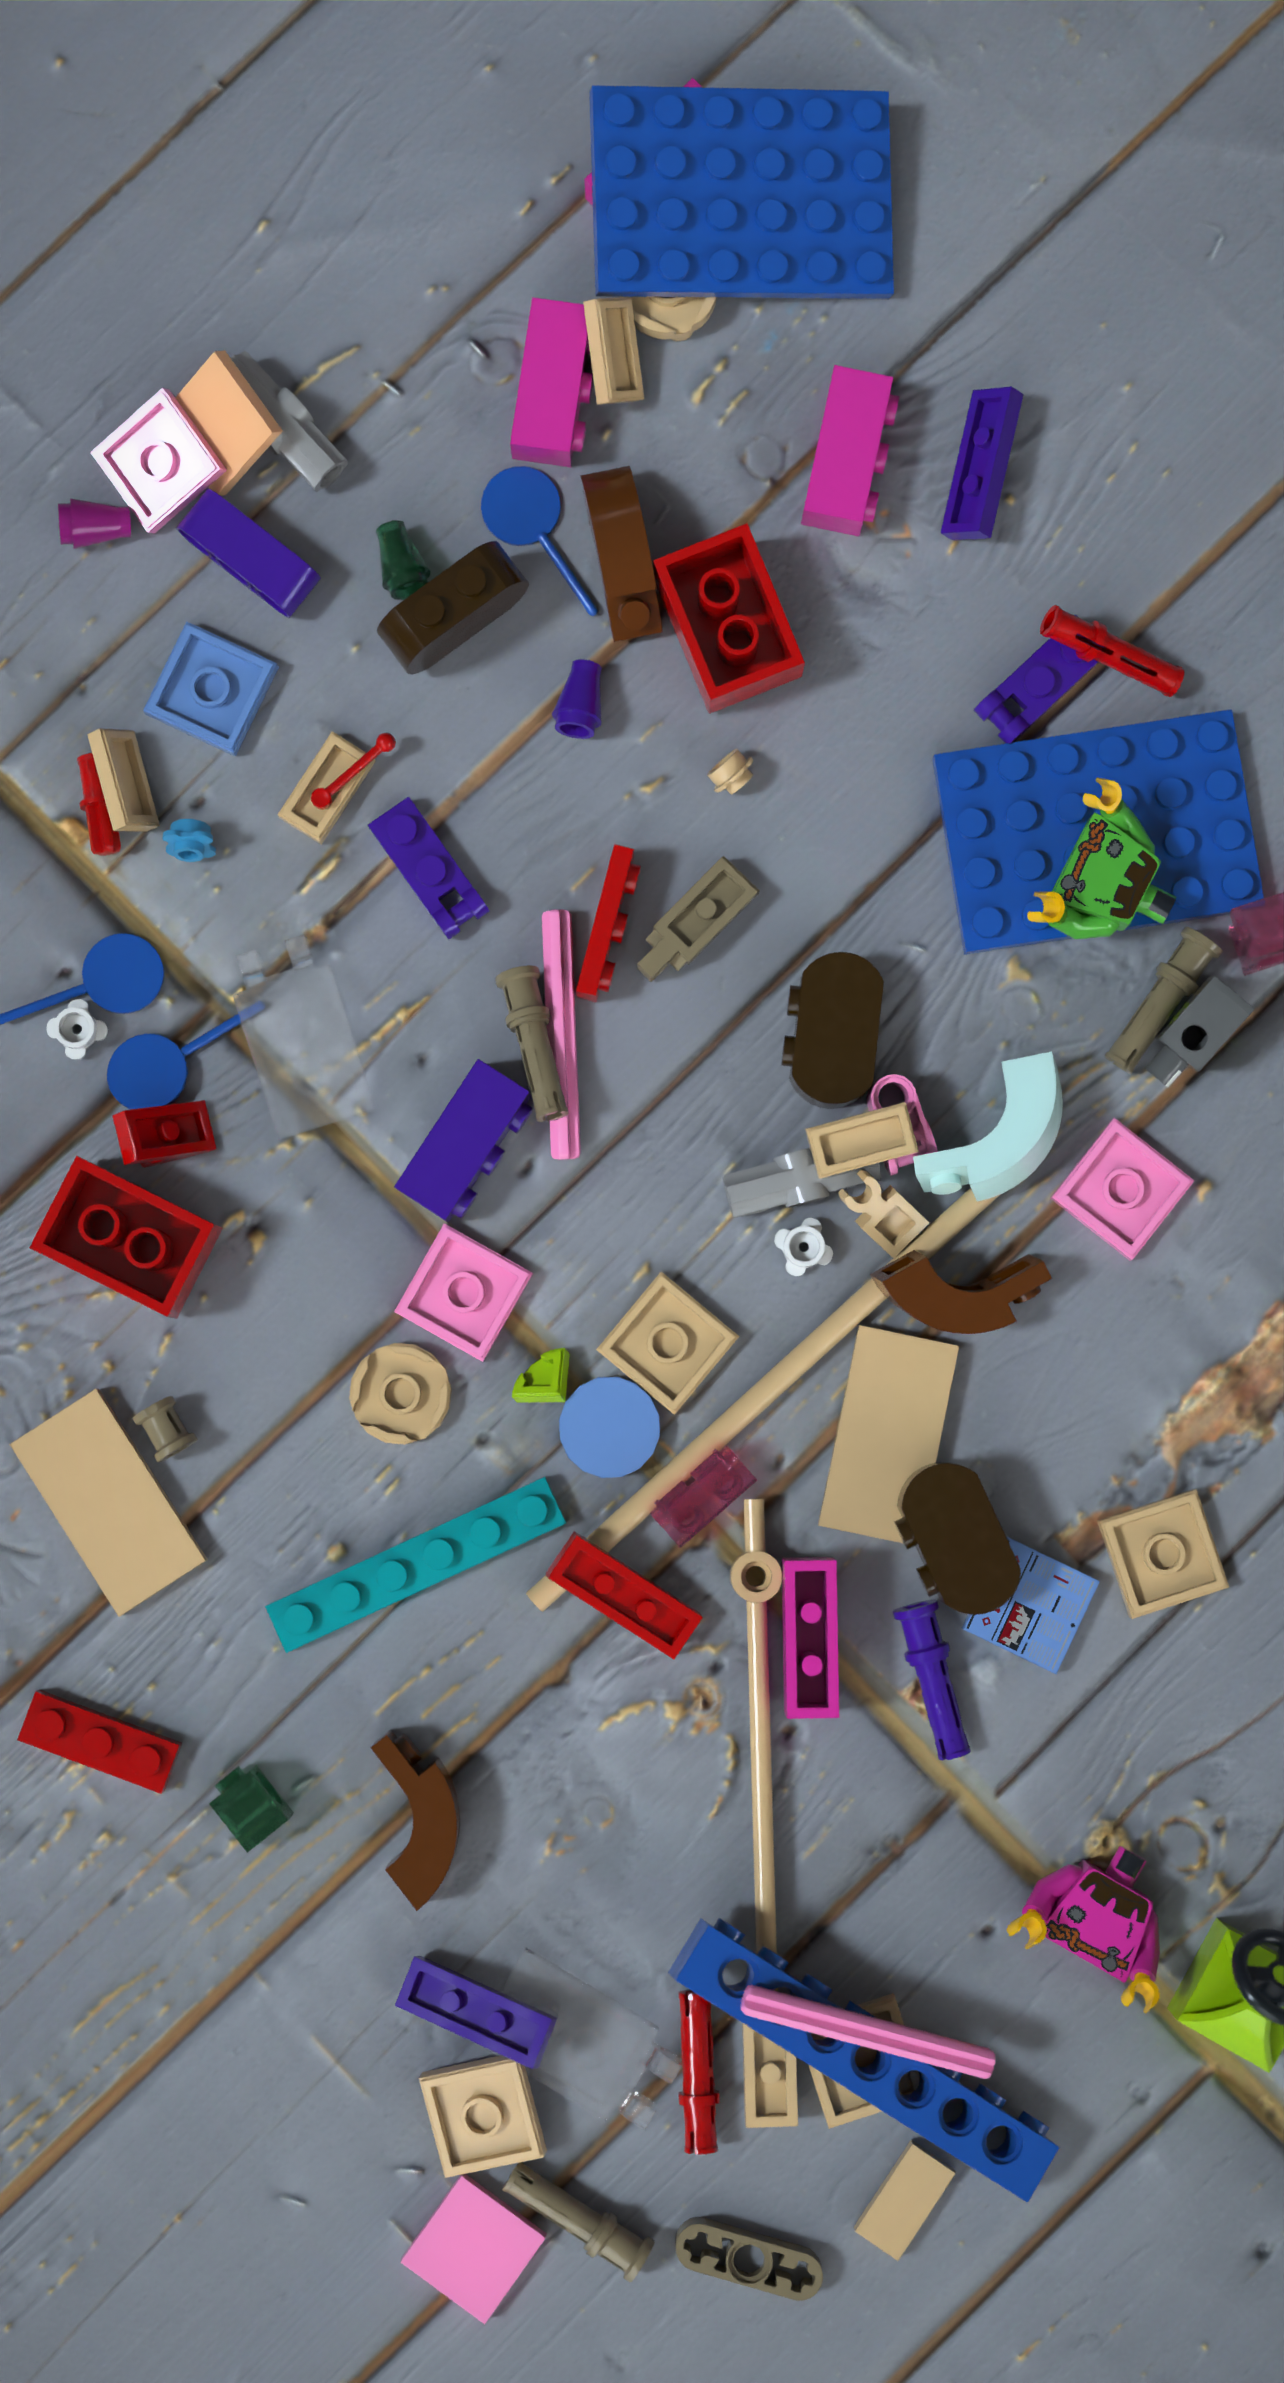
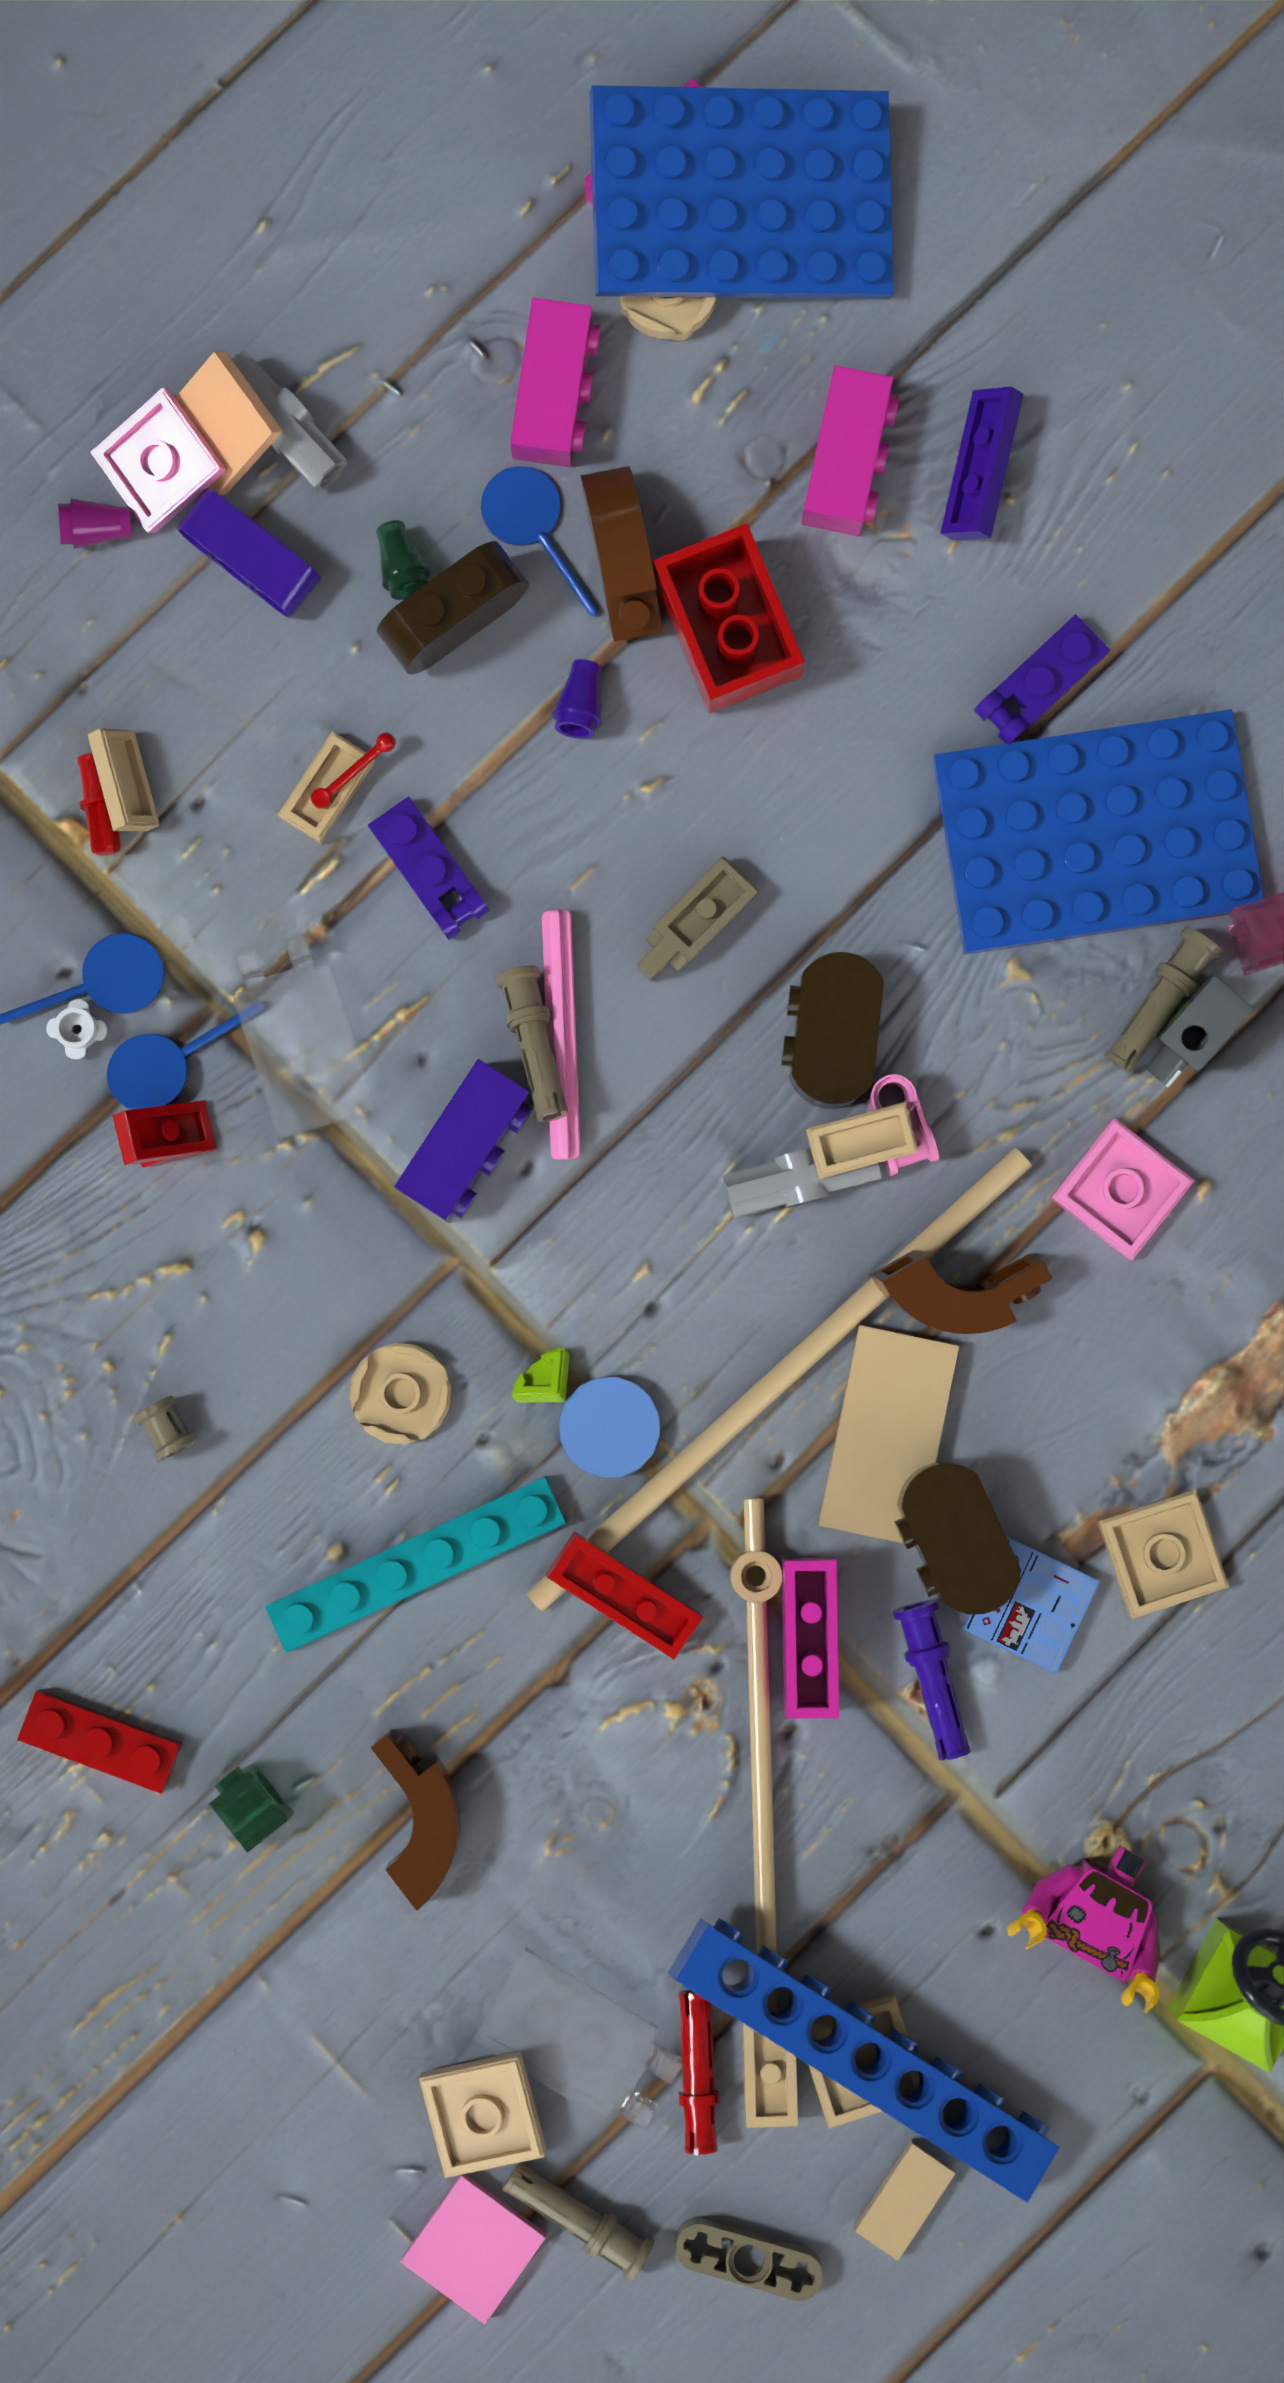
tan tile [9,1388,208,1617] -> none
red brick [29,1156,223,1319] -> none
medium blue tile [143,621,279,757] -> none
dark azure plate [162,819,216,862] -> none
bright pink tile [394,1223,533,1362] -> none
dark purple plate [395,1956,557,2069] -> none
red plate [576,844,641,1002] -> none
tan tile [583,297,645,405] -> none
tan tile [596,1272,739,1415] -> none
clear pink hinge [650,1445,757,1548] -> none
tan plate [707,748,753,795] -> none
bright pink axle [741,1985,995,2079] -> none
white plate [774,1218,833,1276] -> none
tan plate [838,1169,929,1259] -> none
light aqua arch [913,1051,1063,1202] -> none
torso [1027,777,1177,939] -> none
red pin [1040,605,1185,697] -> none

